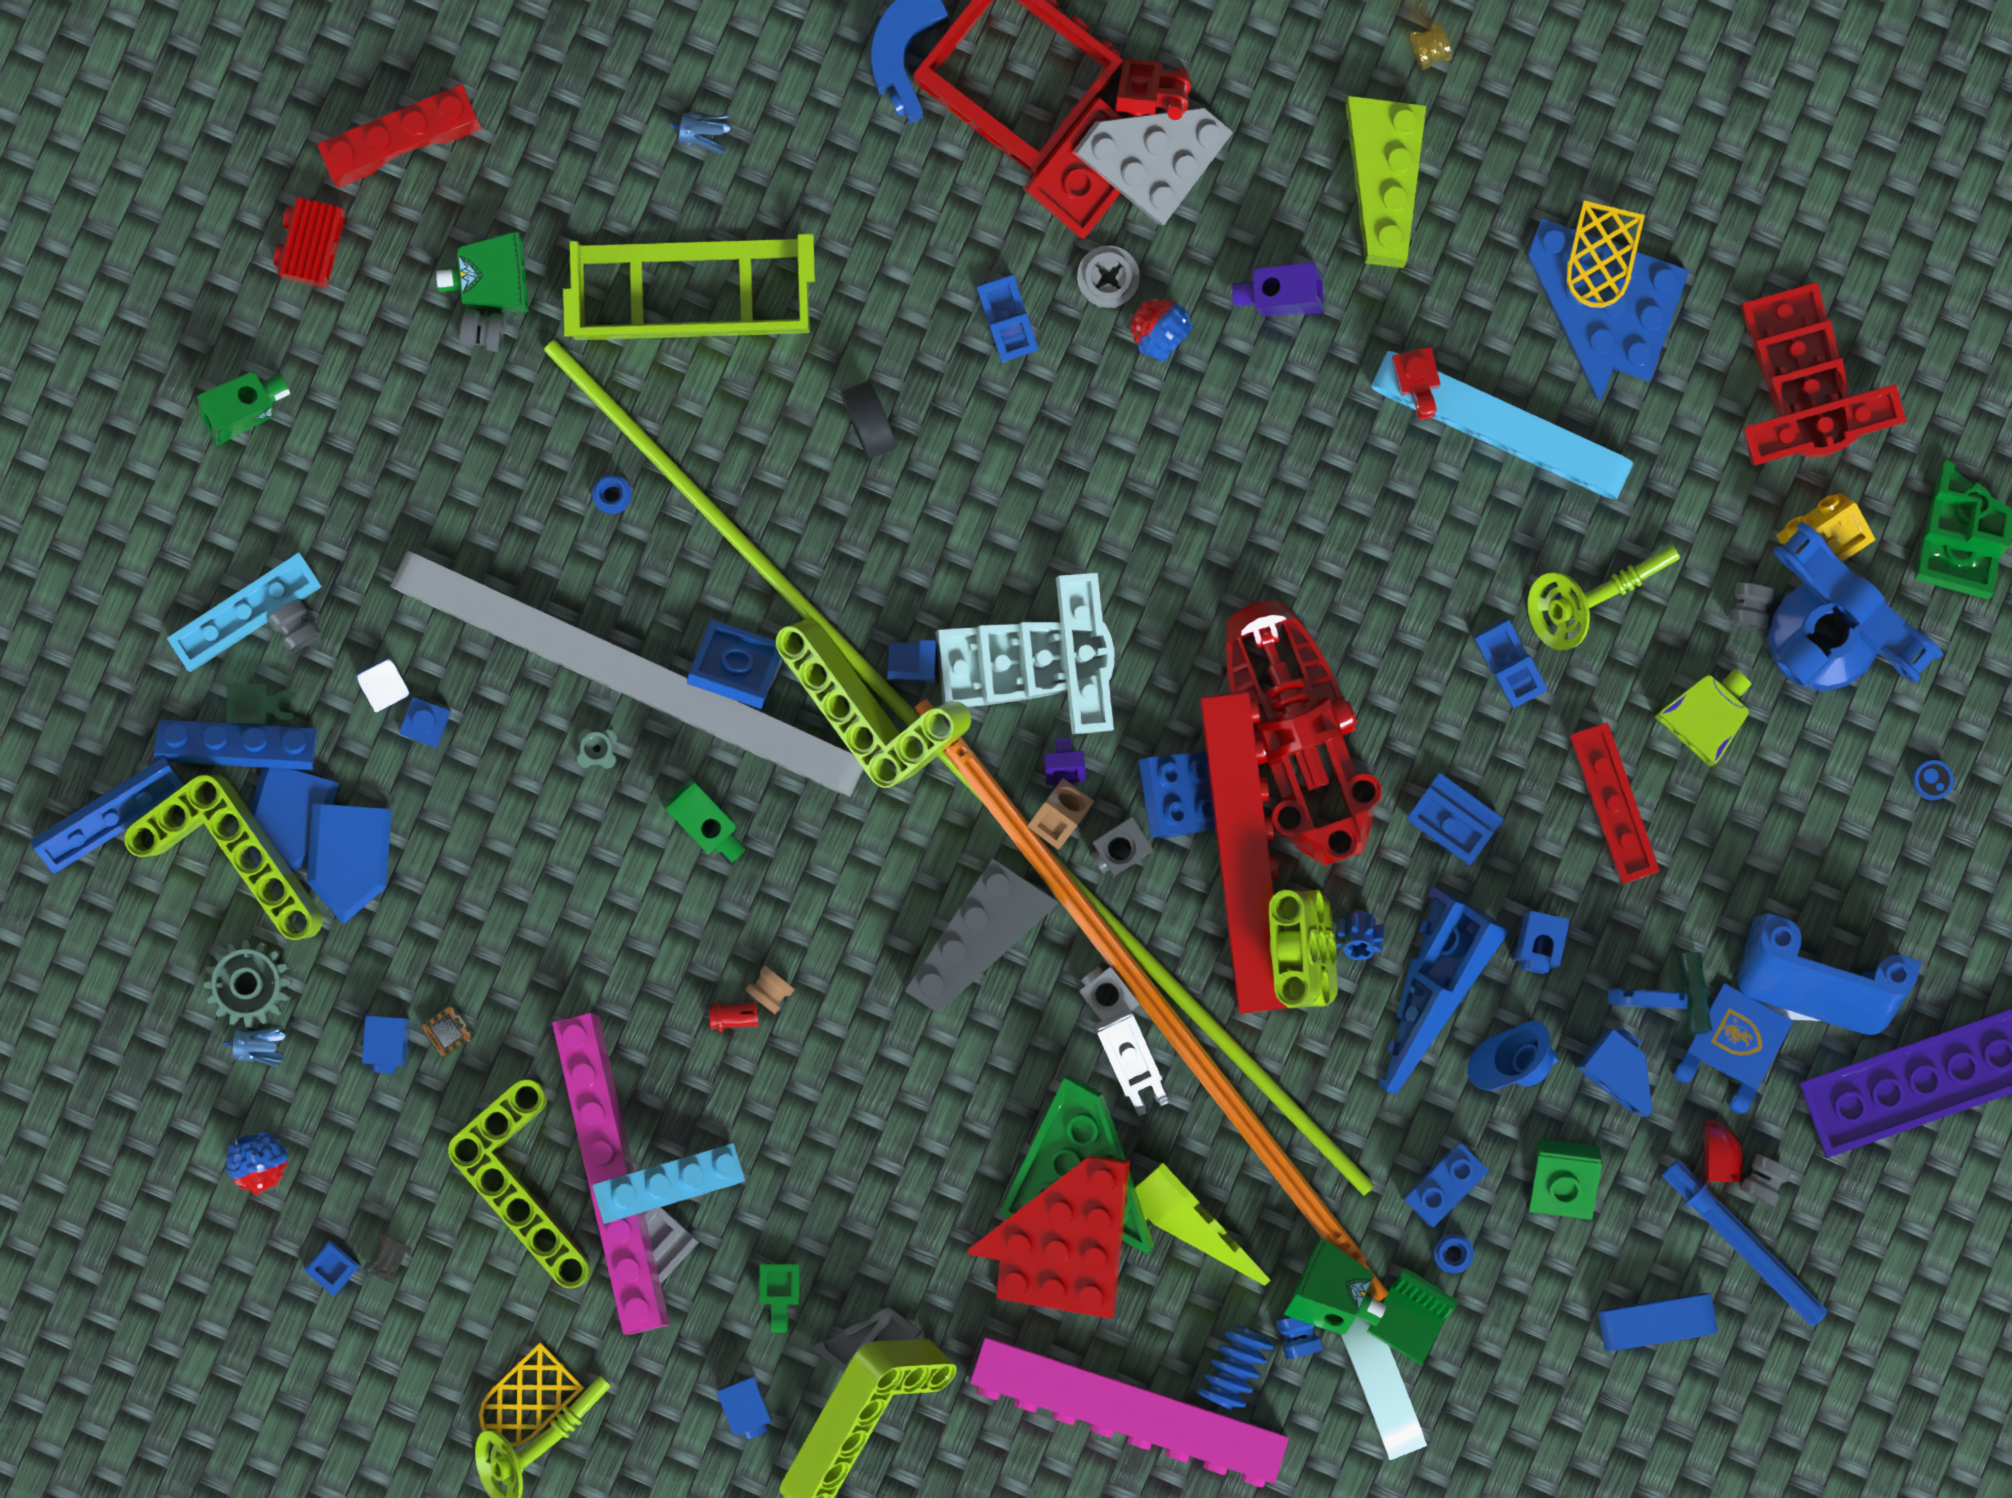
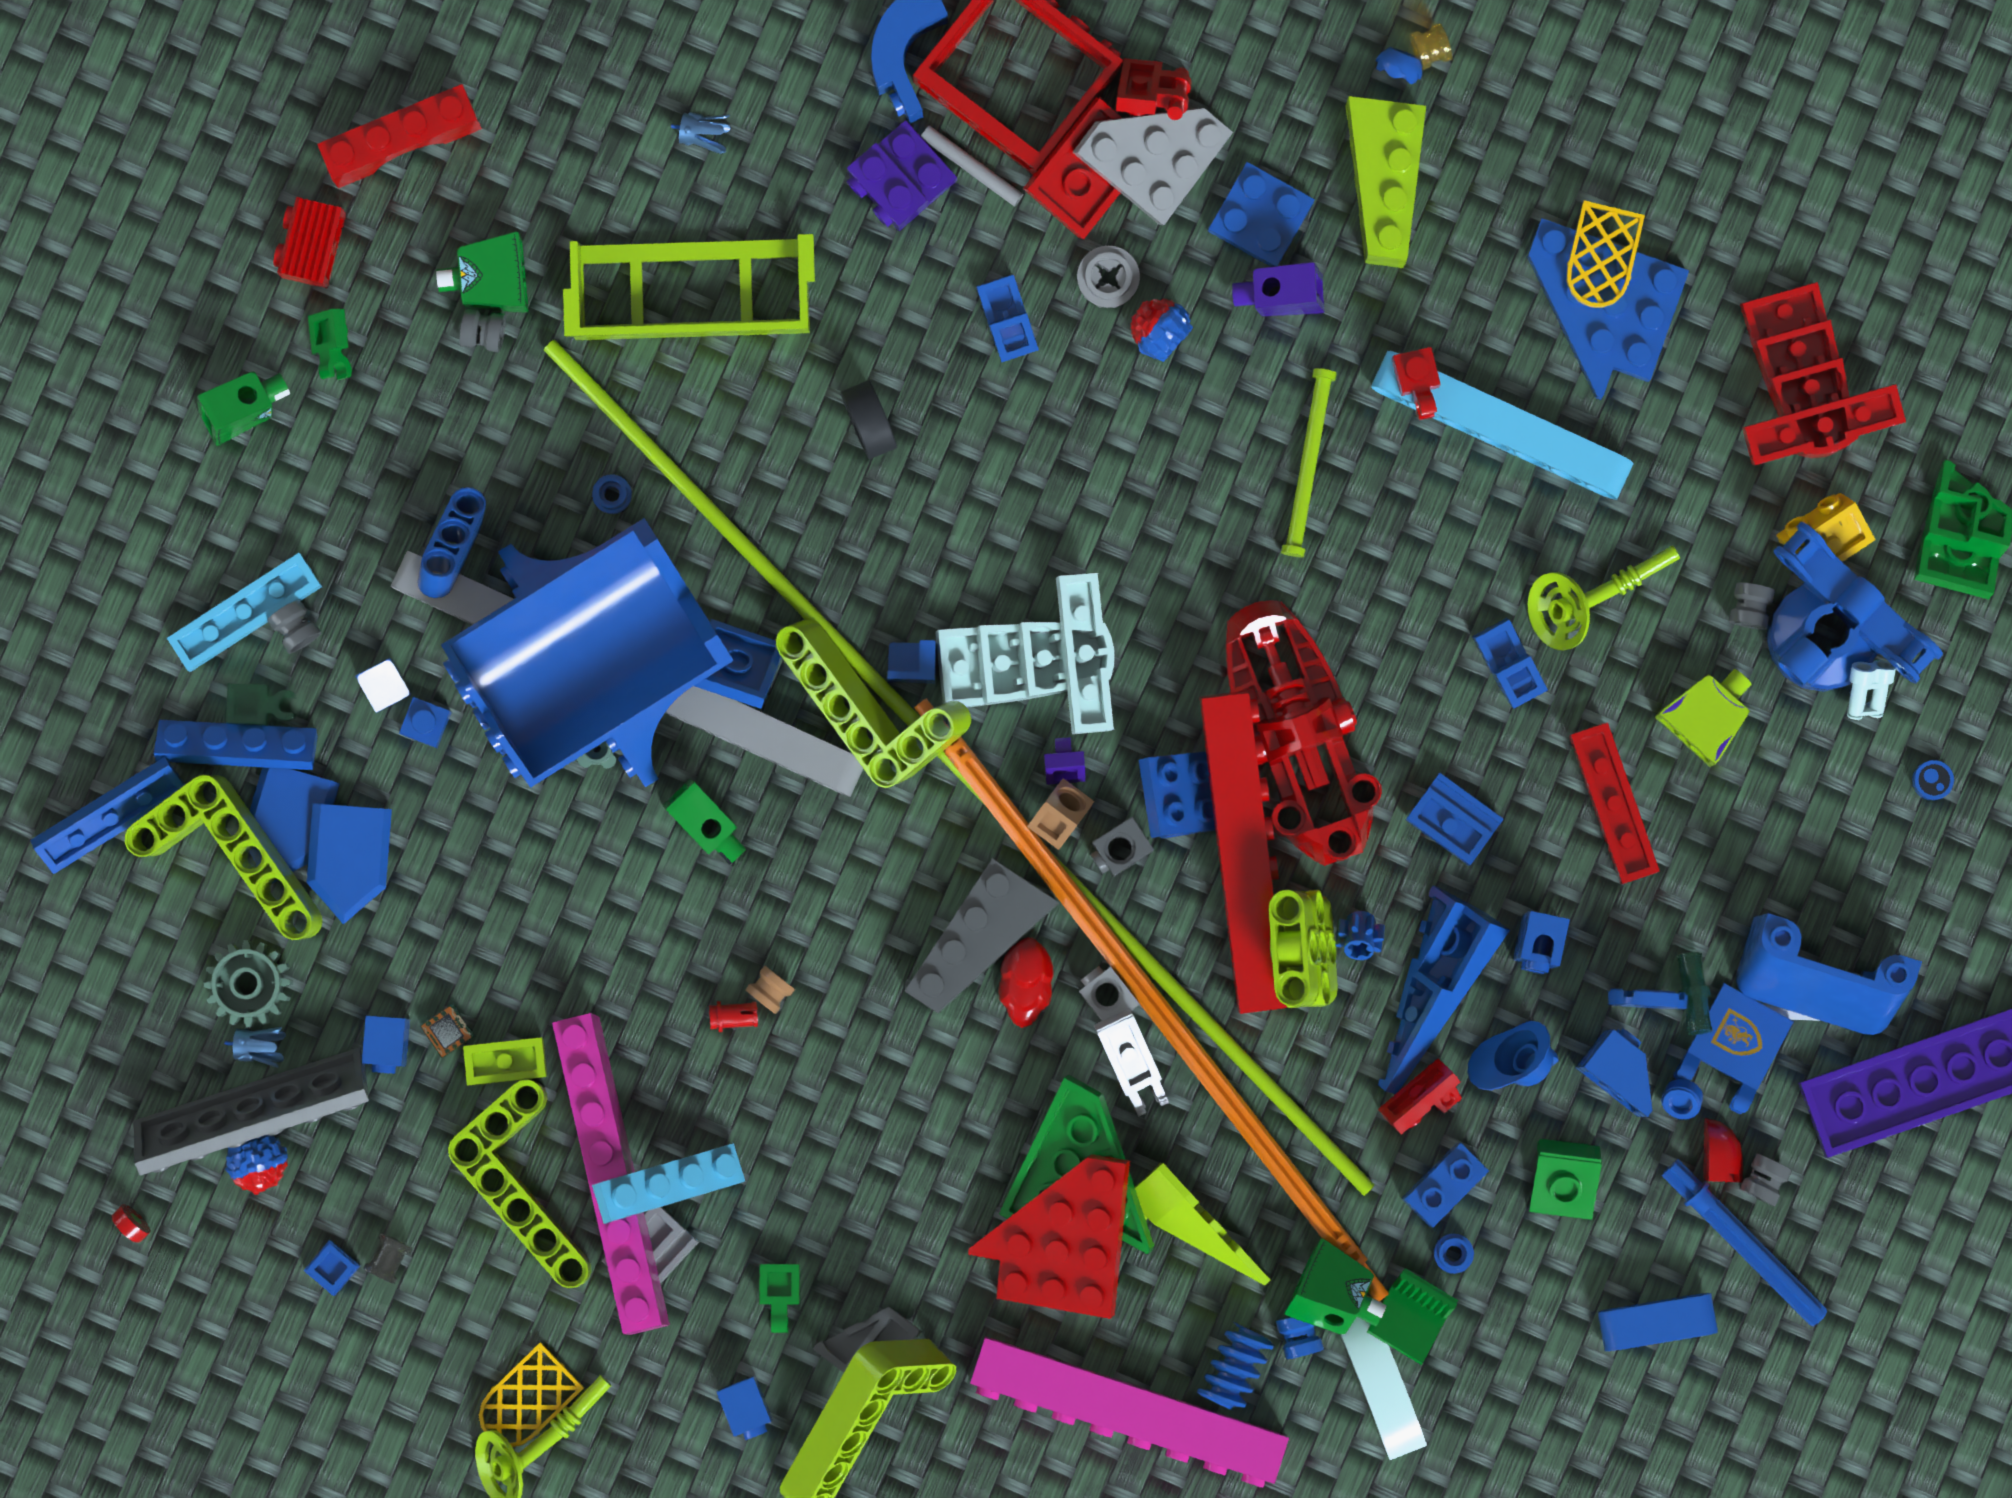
none -> red tile [112,1204,151,1243]
none -> dark grey plate [133,1047,369,1176]
none -> green plate [308,309,352,380]
none -> blue beam [417,487,486,598]
none -> blue cylinder [441,518,734,788]
none -> lime plate [463,1037,547,1086]
none -> dark purple plate [846,120,957,231]
none -> light grey bar [921,125,1024,207]
none -> red arm [999,937,1054,1028]
none -> blue plate [1208,162,1315,267]
none -> lime bar [1281,368,1337,557]
none -> blue plate [1375,47,1422,84]
none -> red hinge [1378,1059,1462,1135]
none -> blue tile [1661,1079,1703,1119]
none -> light aqua piece [1847,660,1896,720]

